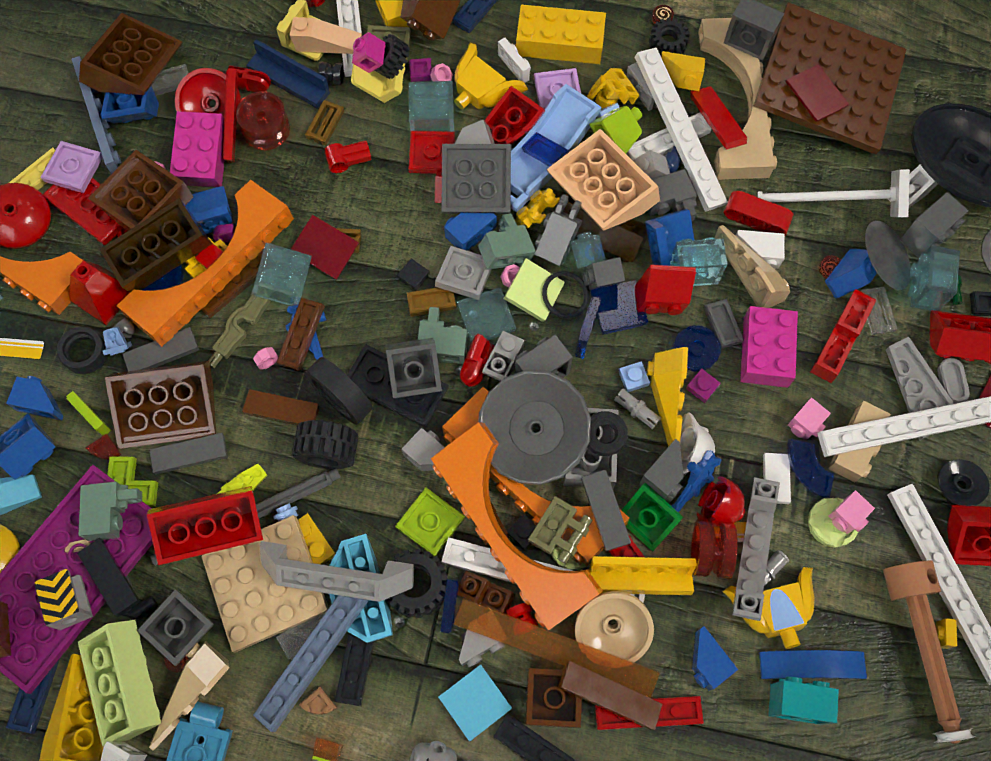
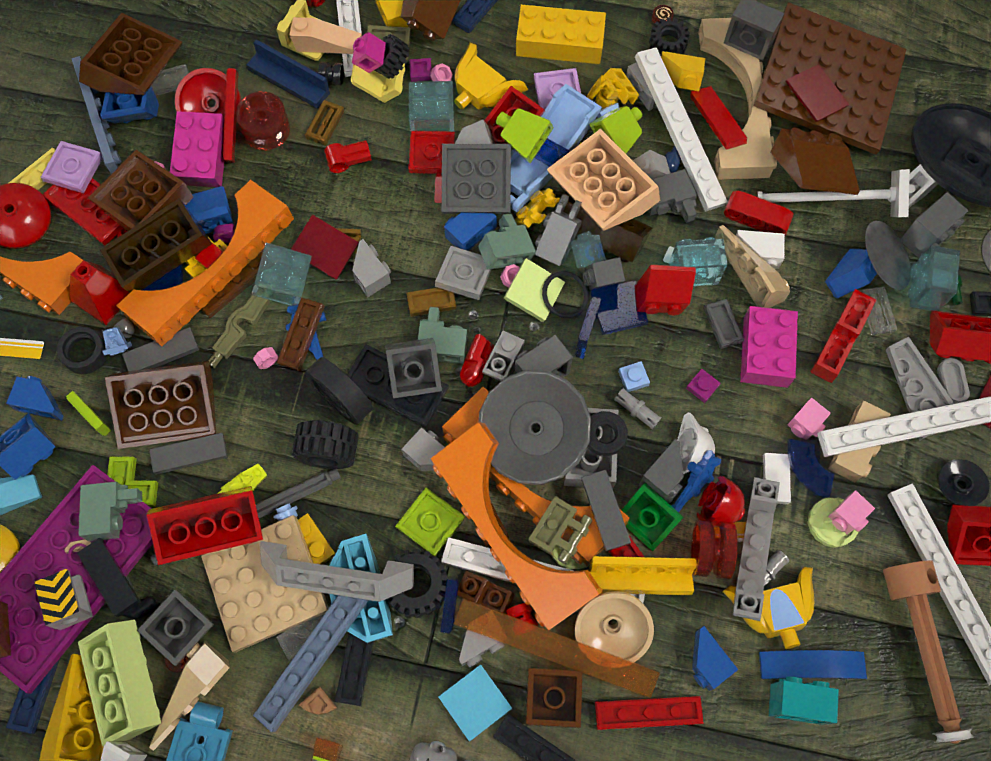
clear red tile [86,434,122,459] -> none
red arm [225,65,271,93] -> none
reddish brown tile [242,389,320,425] -> none
black tile [397,258,430,291] -> none
clear light blue tile [457,287,516,343] -> none
white plate [498,38,531,83] -> none
black plate [507,514,536,550] -> none
reddish brown tile [558,661,662,730] -> none
white tile [626,113,711,161] -> none
blue bracket [645,209,696,266] -> none
yellow wedge [647,347,688,447] -> none
clear blue tile [673,325,721,372] -> none
clear red tile [819,255,841,279] -> none
yellow plate [935,619,957,649] -> none
none -> light grey slope [352,239,391,297]
none -> lime torso [496,109,554,164]
none -> reddish brown slope [770,128,860,195]

